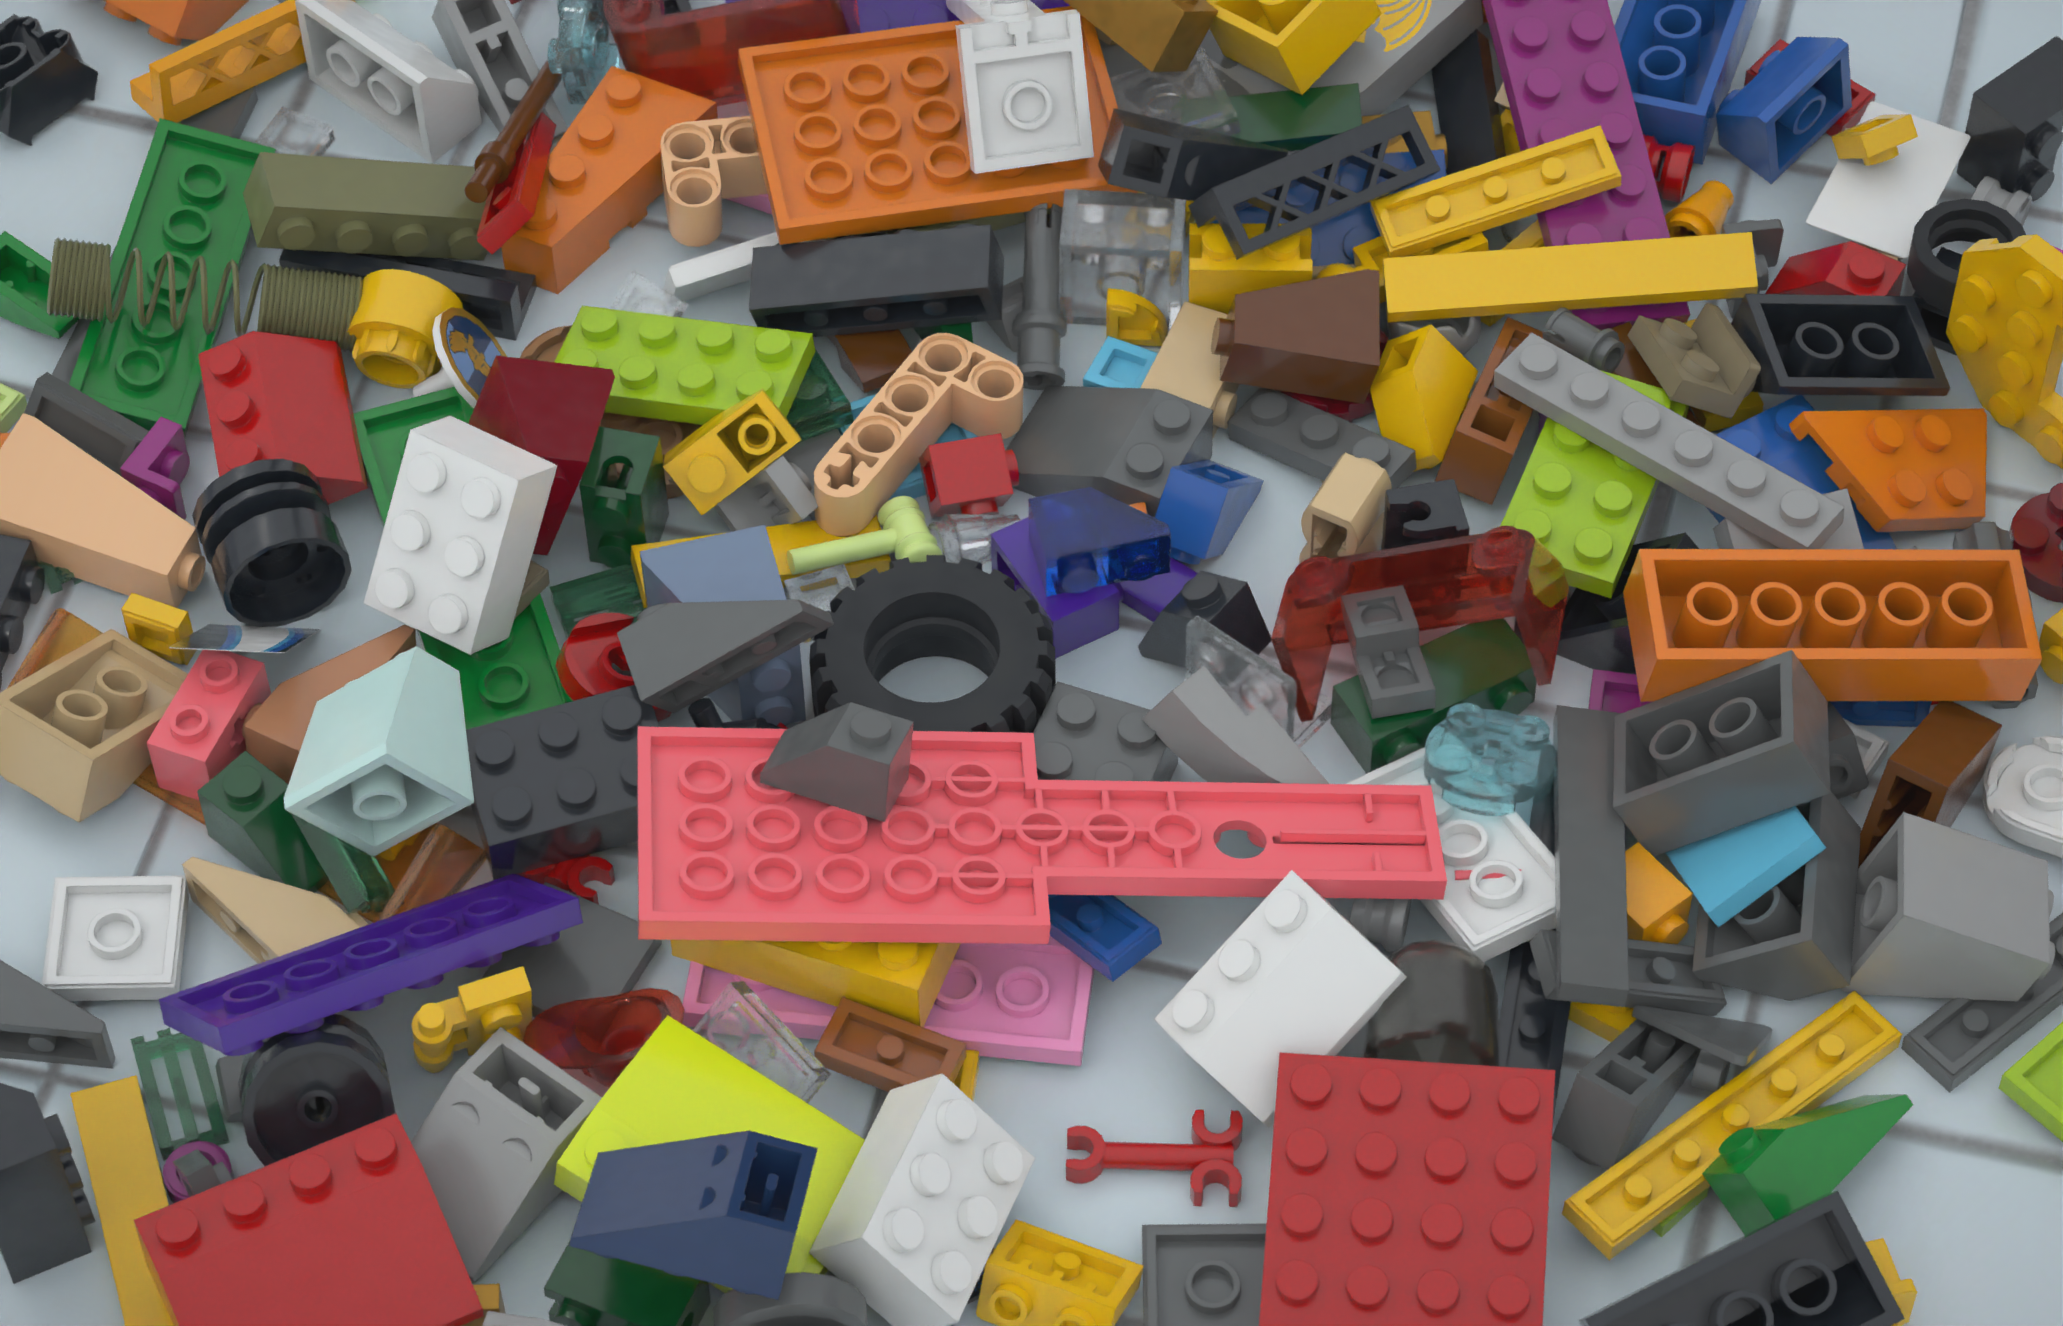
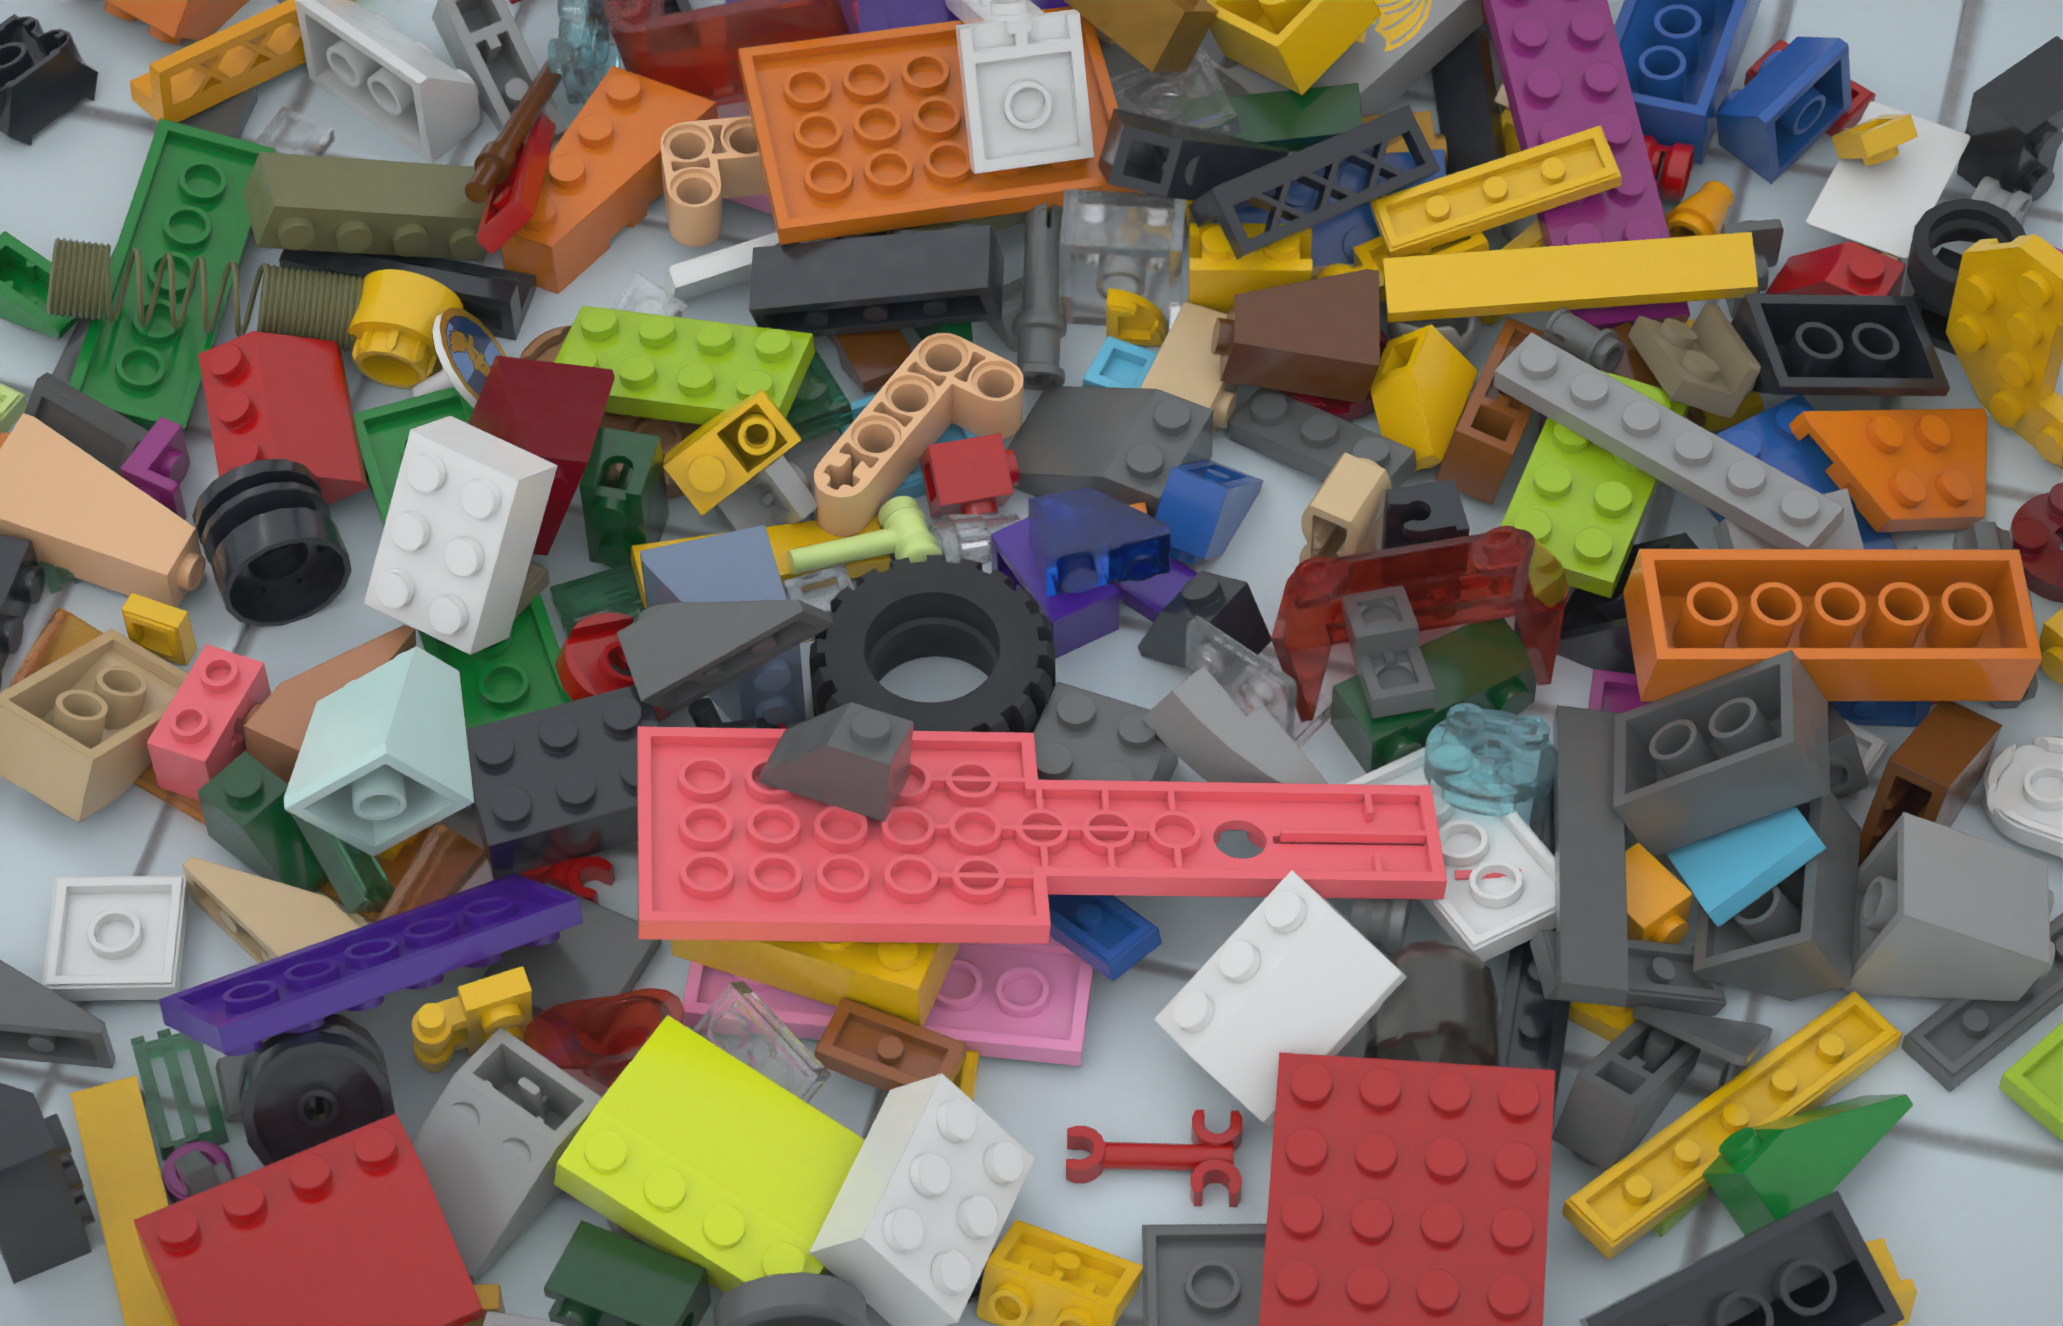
sticker [169,624,320,653] -> none
dark blue slope [569,1130,818,1300] -> none

